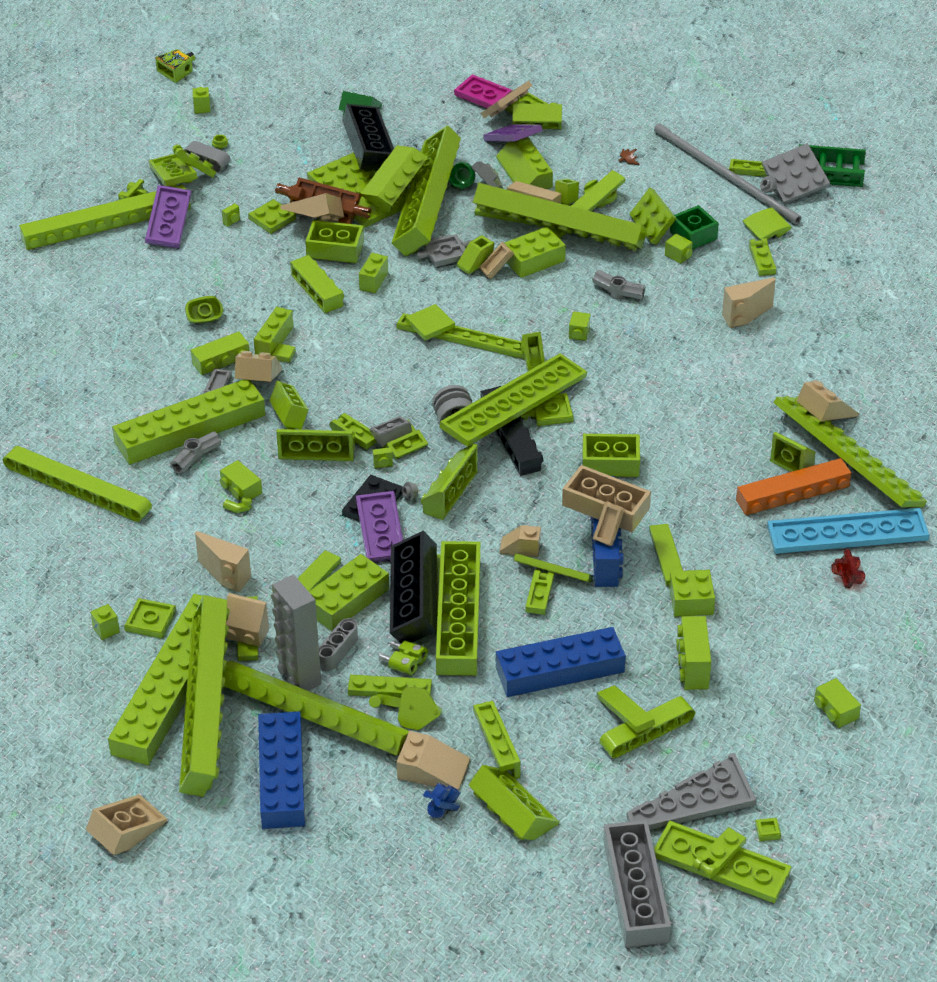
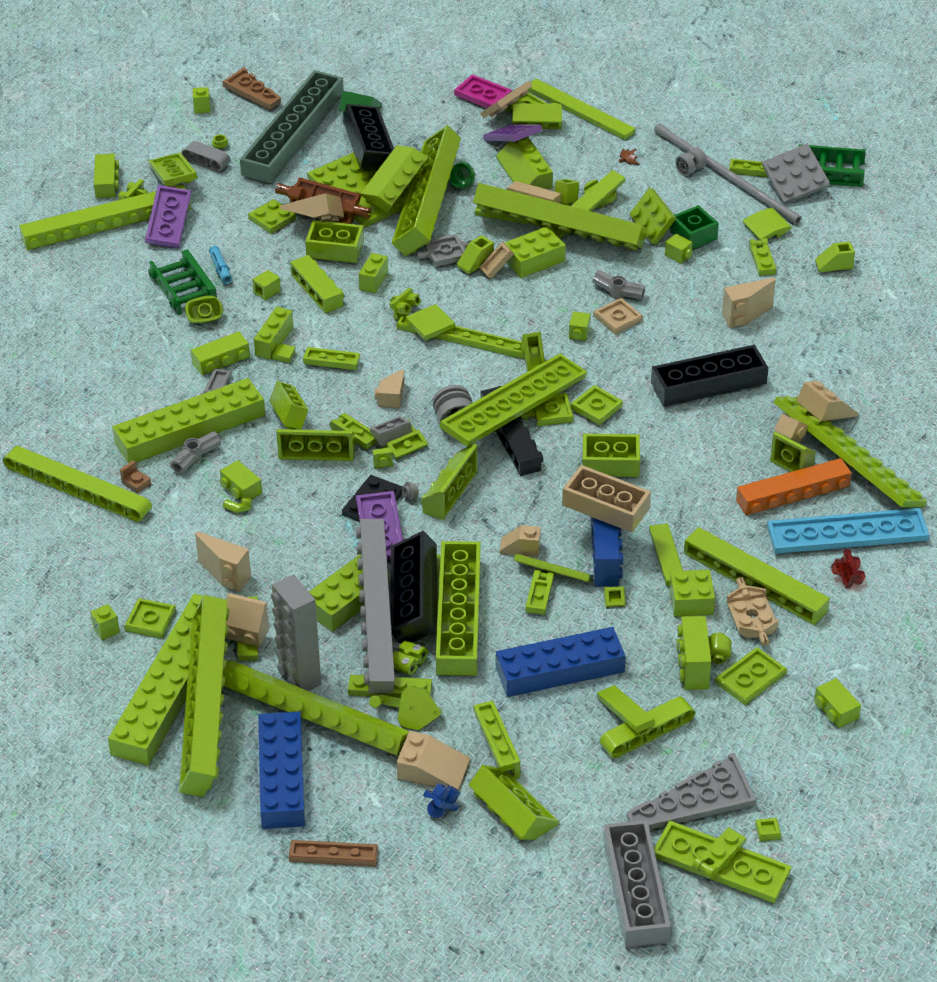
tan slope [86,794,168,855] -> none
lime torso [155,49,195,83] -> none
lime plate [172,144,216,178] -> none
lime plate [222,203,240,227] -> none
tan slope [235,351,282,382] -> none
lime tile [297,550,341,592] -> none
light grey beam [319,618,358,671] -> none
light grey plate [471,161,503,188] -> none
tan tile [593,501,625,546] -> none
light grey plate [760,176,776,193] -> none
none -> lime brick [94,153,120,198]
none -> medium nougat bracket [120,460,151,494]
none -> green fence [148,249,217,315]
none -> medium azure pin [209,245,232,284]
none -> medium nougat wing [222,67,281,110]
none -> sand green brick [240,70,344,183]
none -> lime brick [252,270,281,301]
none -> medium nougat tile [289,840,378,867]
none -> lime plate [303,347,360,370]
none -> light grey brick [356,519,395,693]
none -> tan slope [375,370,405,408]
none -> lime hips [389,288,421,319]
none -> lime tile [527,78,636,140]
none -> lime plate [571,385,623,425]
none -> tan tile [593,298,643,334]
none -> lime slope [604,586,626,607]
none -> black brick [651,344,769,406]
none -> light grey wheel [675,147,707,176]
none -> lime brick [684,527,830,625]
none -> lime head [708,632,732,664]
none -> lime tile [715,647,787,705]
none -> tan plate [727,577,779,646]
none -> tan brick [774,414,808,442]
none -> lime slope [815,241,855,272]

